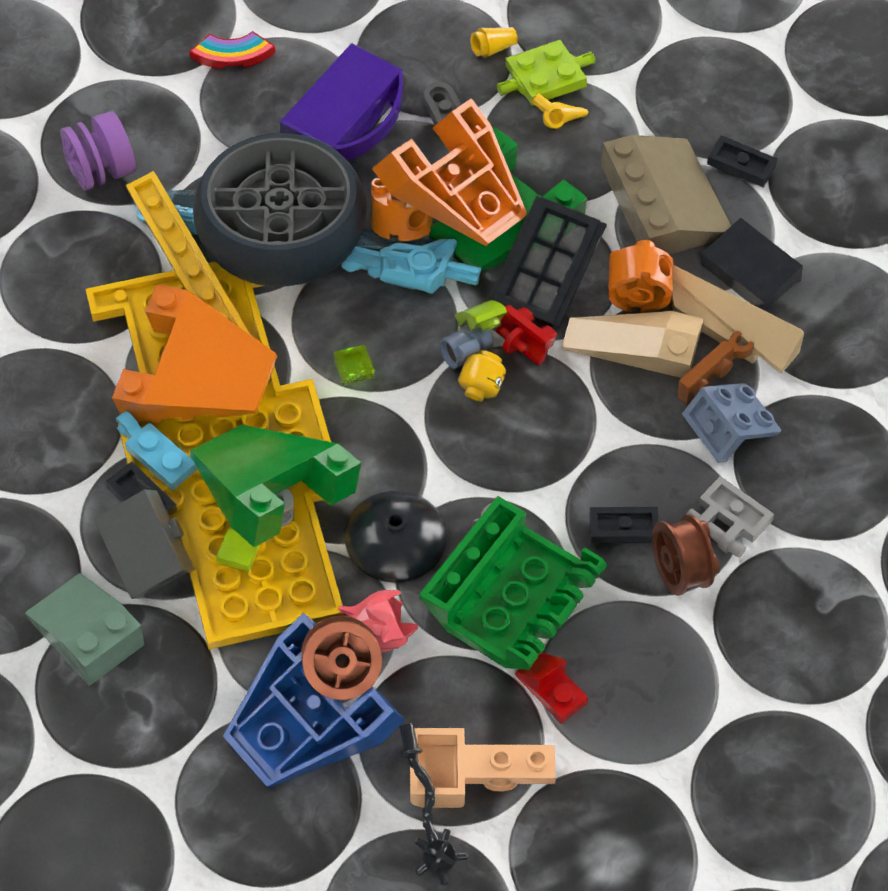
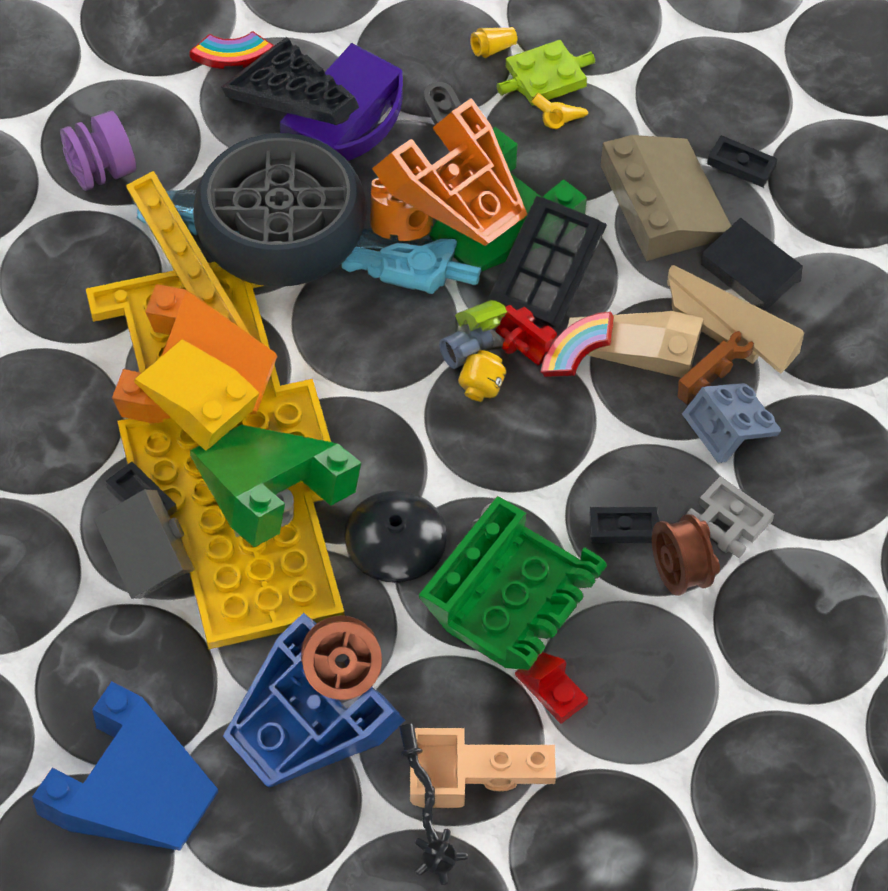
sand green slope [25,573,145,686] -> none
medium azure plate [116,410,197,491] -> none
lime tile [216,528,261,572] -> none
clear neon green plate [333,344,374,385] -> none
coral hair [338,590,418,653] -> none
orange brick [608,240,673,313] -> none
none -> blue wedge [32,681,218,851]
none -> yellow slope [134,339,259,451]
none -> black wing [221,37,359,125]
none -> tile [541,311,614,377]

